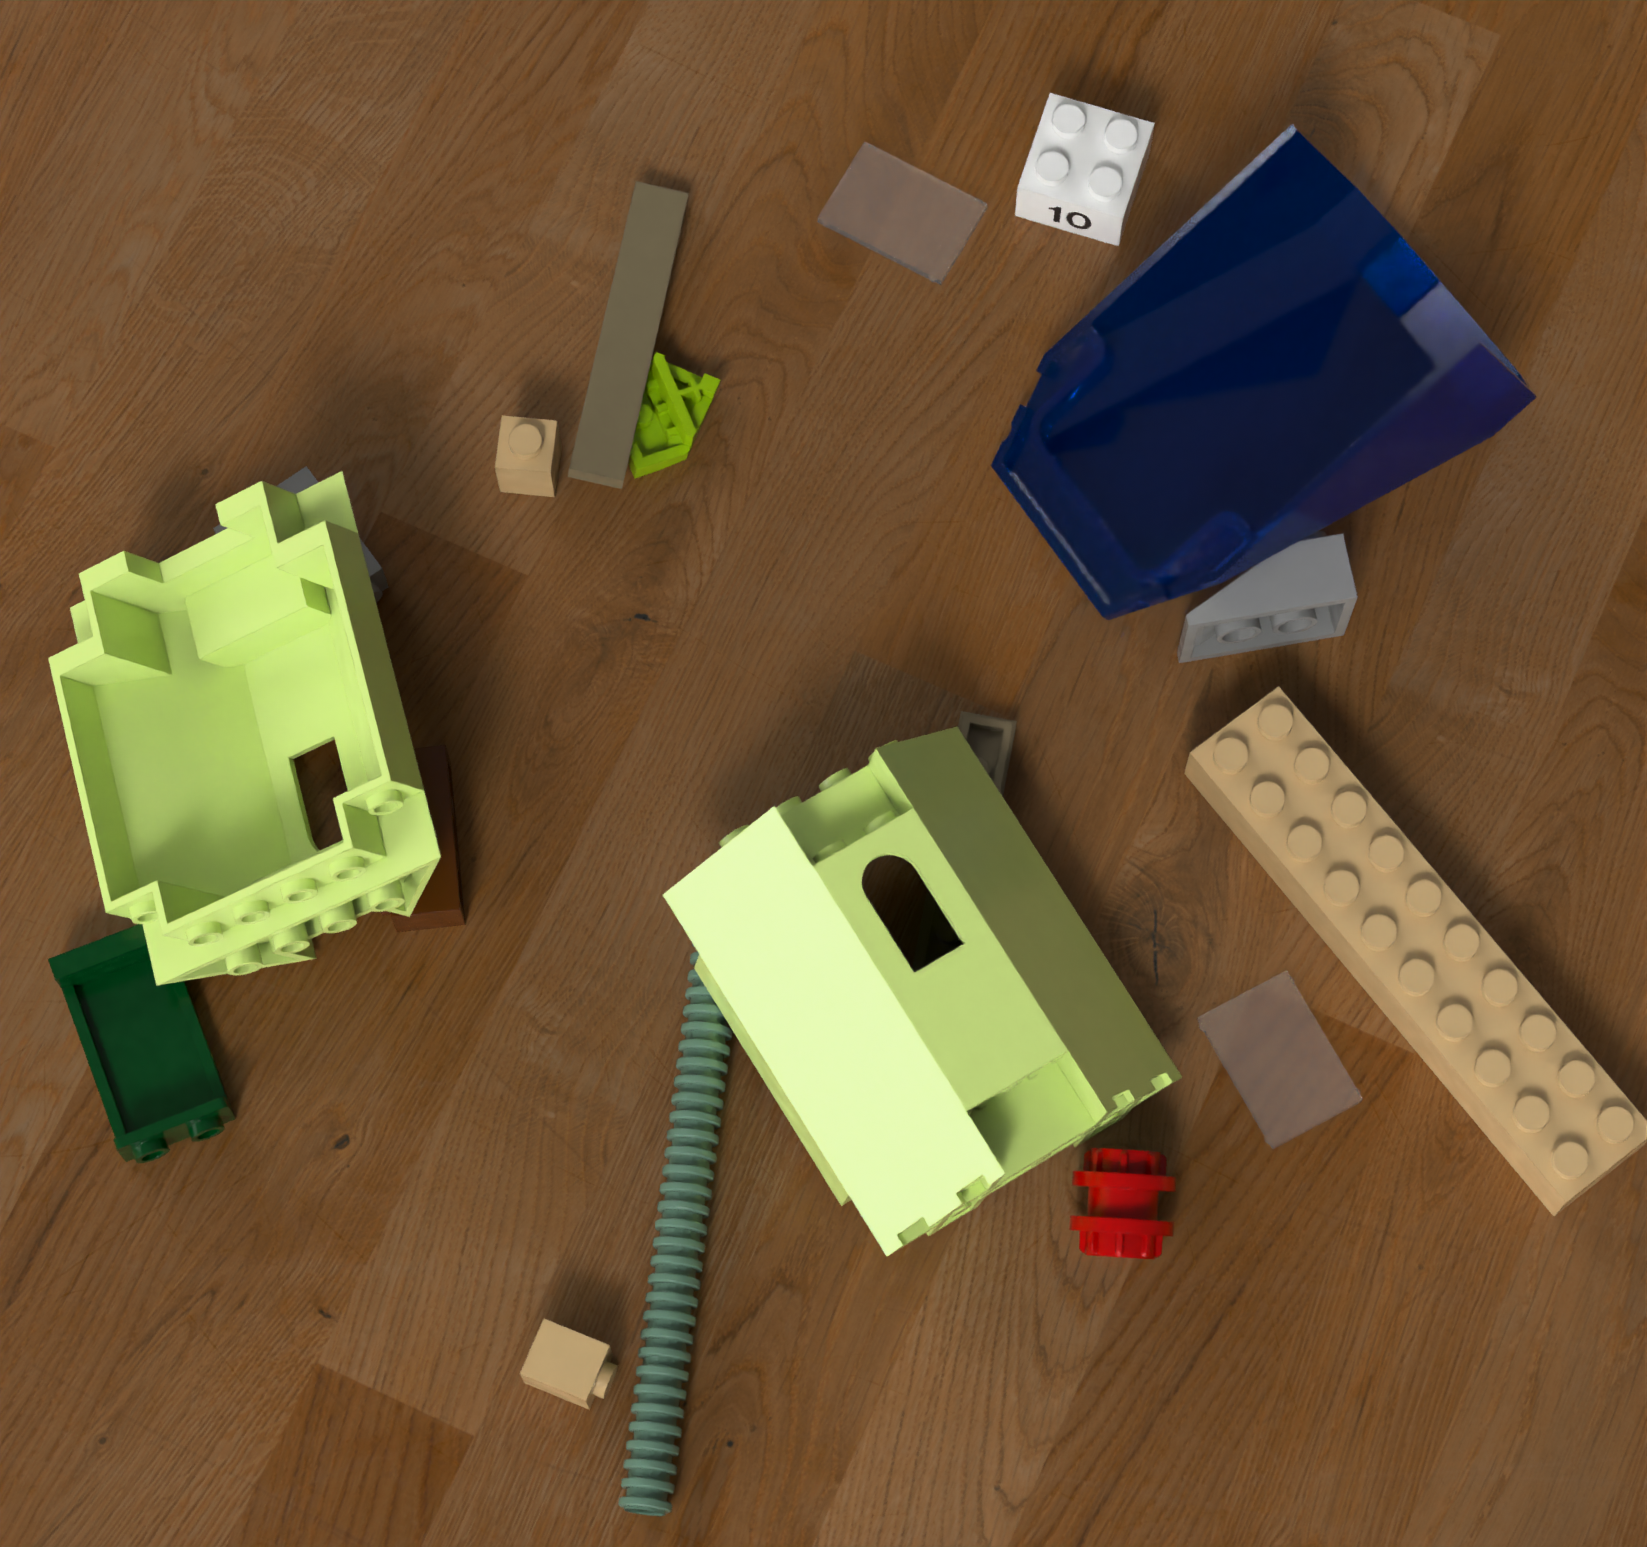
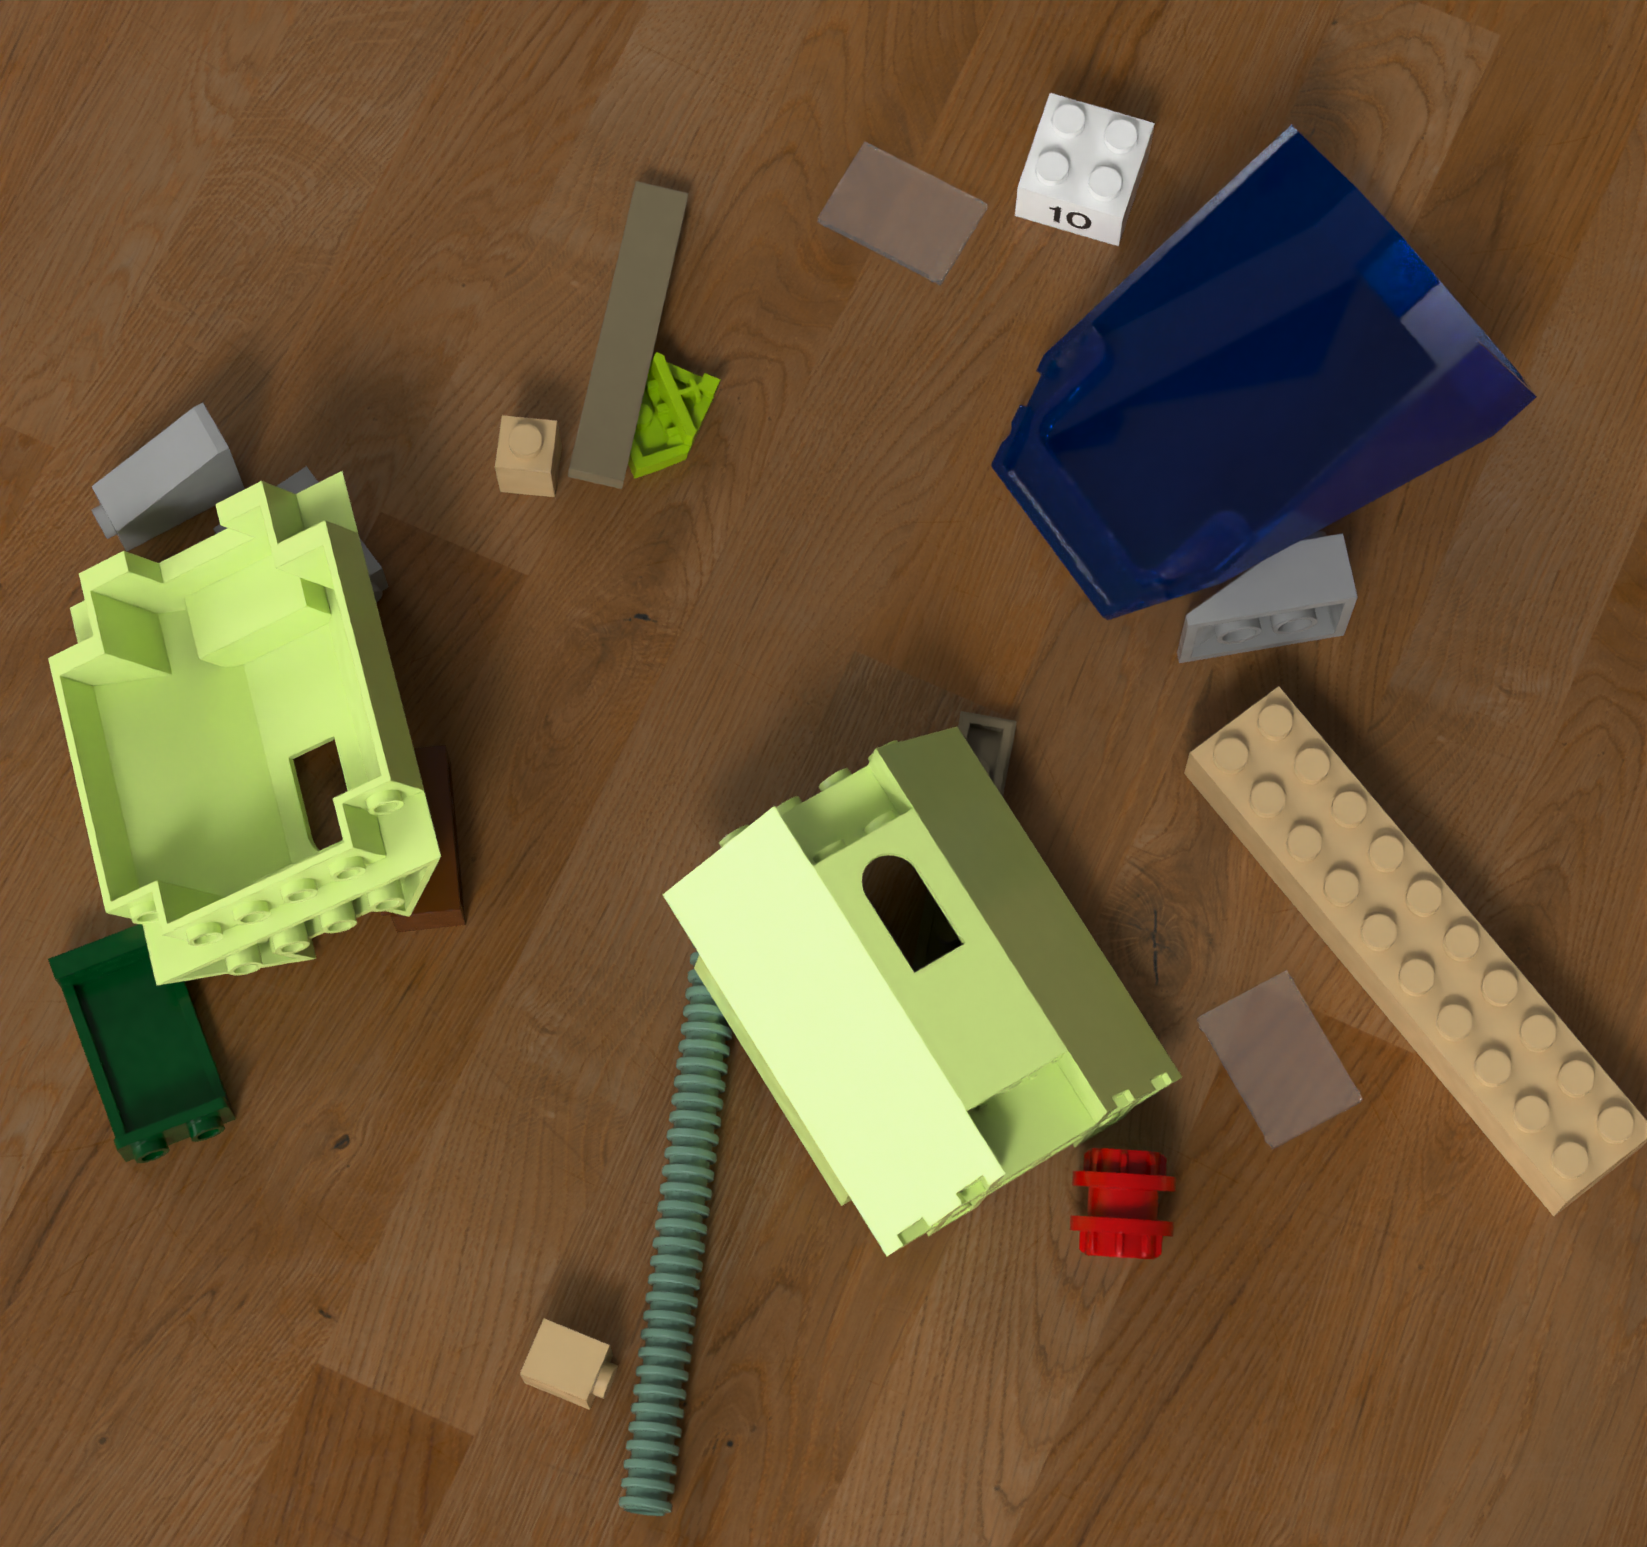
none -> light grey slope [91,403,245,552]

